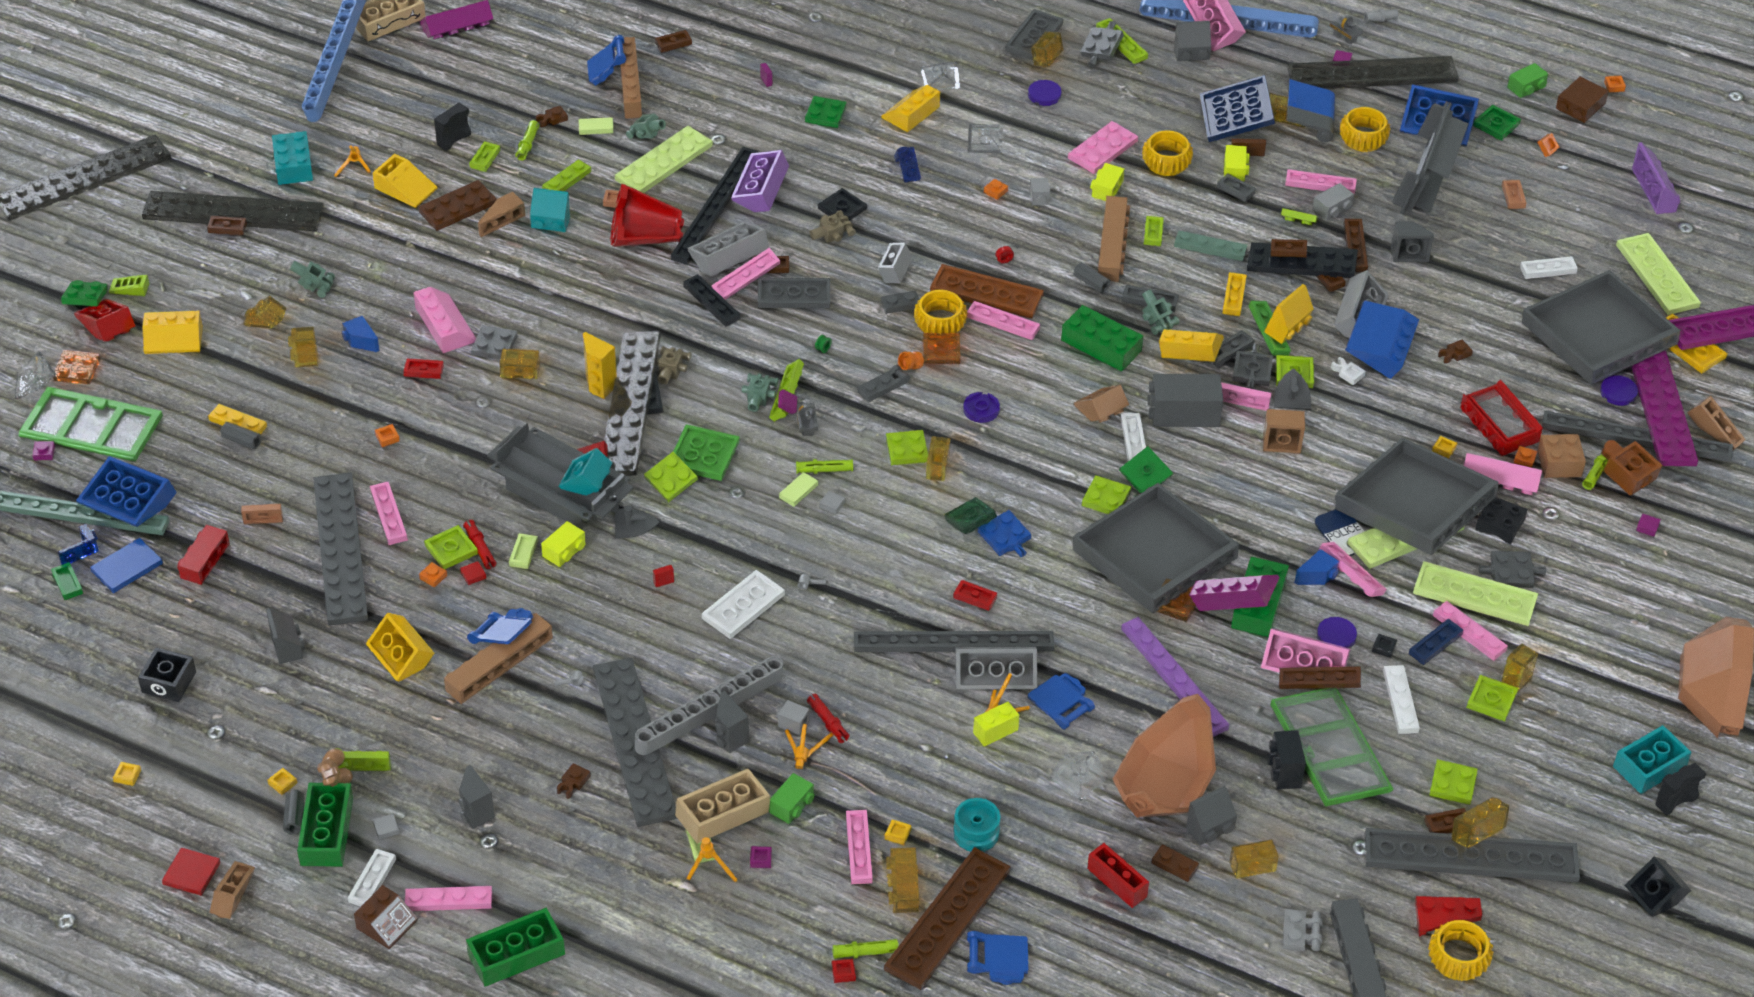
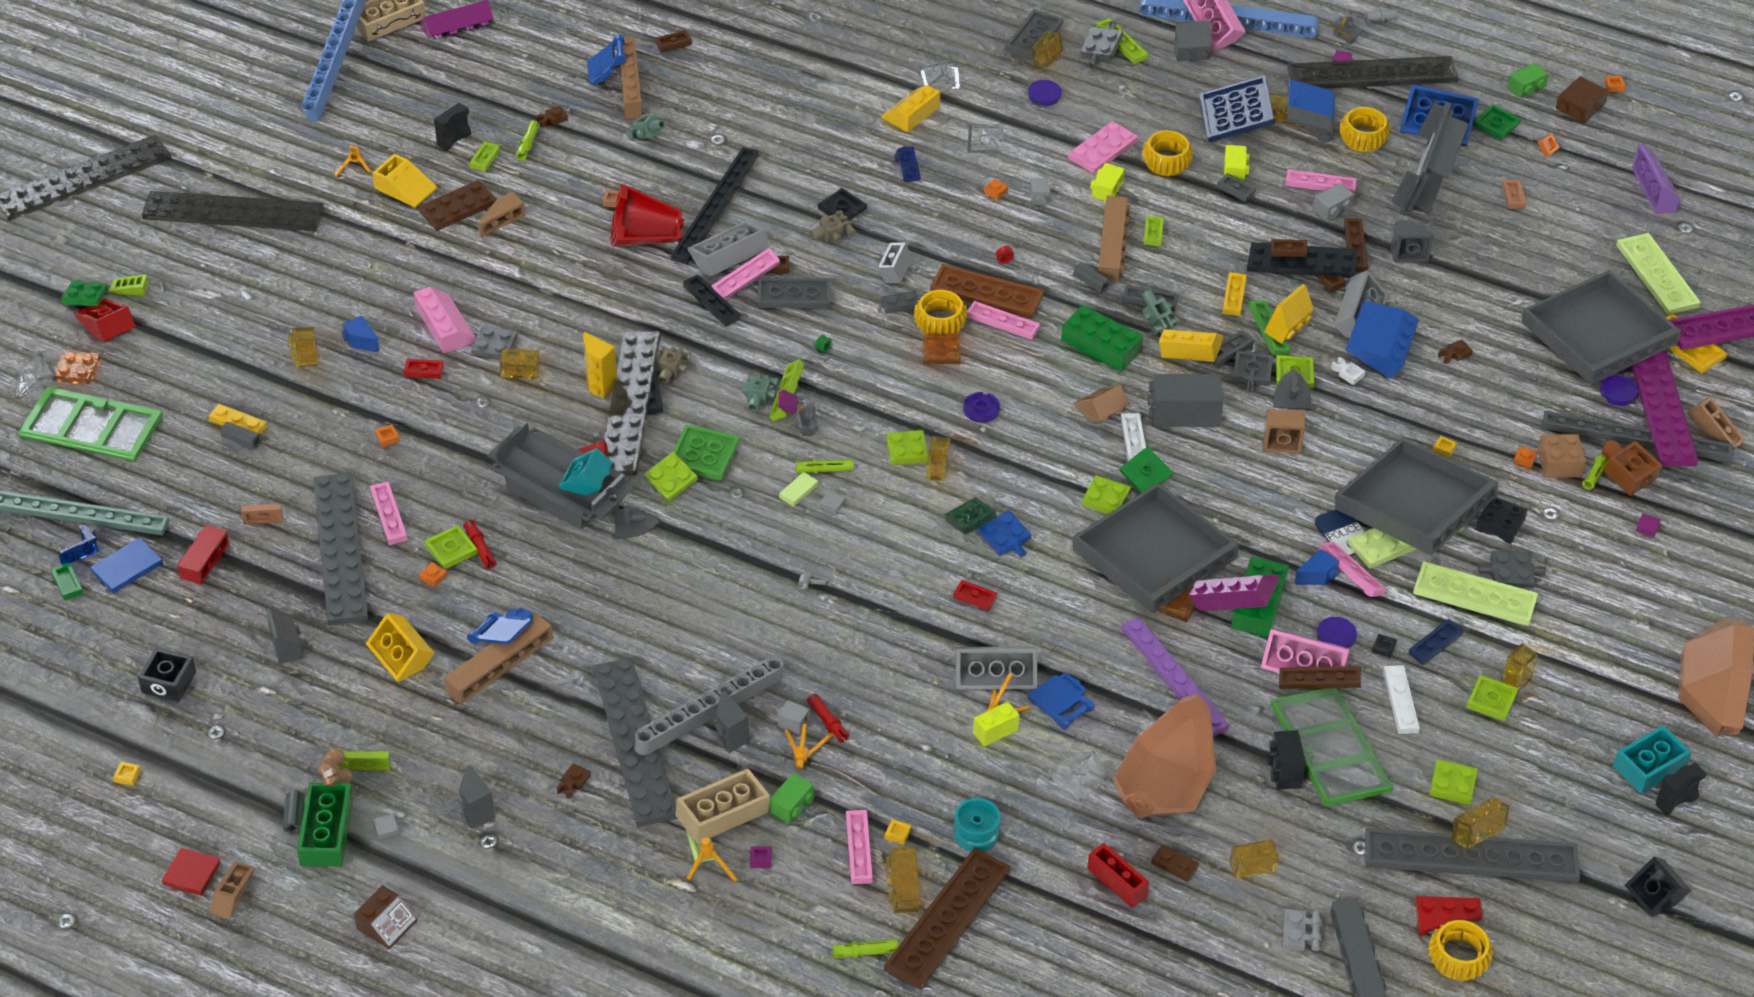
magenta plate [32,441,55,461] -> none
blue slope [76,456,177,527] -> none
yellow slope [143,311,203,354] -> none
reddish brown plate [207,216,247,235] -> none
clear yellow slope [243,295,286,329] -> none
yellow tile [267,768,298,795] -> none
teal brick [272,131,313,185] -> none
sand green piece [289,261,335,298] -> none
white plate [348,849,396,907] -> none
bright pink plate [405,886,492,911] -> none
red tile [460,561,486,585] -> none
green brick [466,907,565,987] -> none
yellowish green tile [509,533,538,569] -> none
teal slope [530,188,570,232] -> none
neon yellow brick [541,521,586,567] -> none
lime plate [542,159,591,191] -> none
yellowish green tile [579,117,614,135] -> none
yellowish green plate [615,126,713,193] -> none
red tile [653,565,674,588] -> none
white plate [702,570,785,639] -> none
medium lavender slope [731,150,789,212] -> none
magenta tile [760,63,773,87] -> none
green plate [805,96,846,128] -> none
red tile [831,959,856,983] -> none
dark grey plate [854,631,1054,652] -> none
dark grey plate [857,365,910,403] -> none
orange wheel [898,351,924,370] -> none
blue piece [967,931,1028,985] -> none
sand green plate [1174,230,1247,261] -> none
dark grey slope [1186,786,1237,845] -> none
bright pink plate [1221,382,1271,411] -> none
reddish brown tile [1231,139,1266,156] -> none
lime plate [1281,208,1318,226] -> none
reddish brown plate [1424,808,1472,834] -> none
bright pink plate [1433,601,1508,661] -> none
red window [1460,379,1543,456] -> none
bright pink slope [1464,453,1542,495] -> none
white plate [1520,256,1578,279] -> none

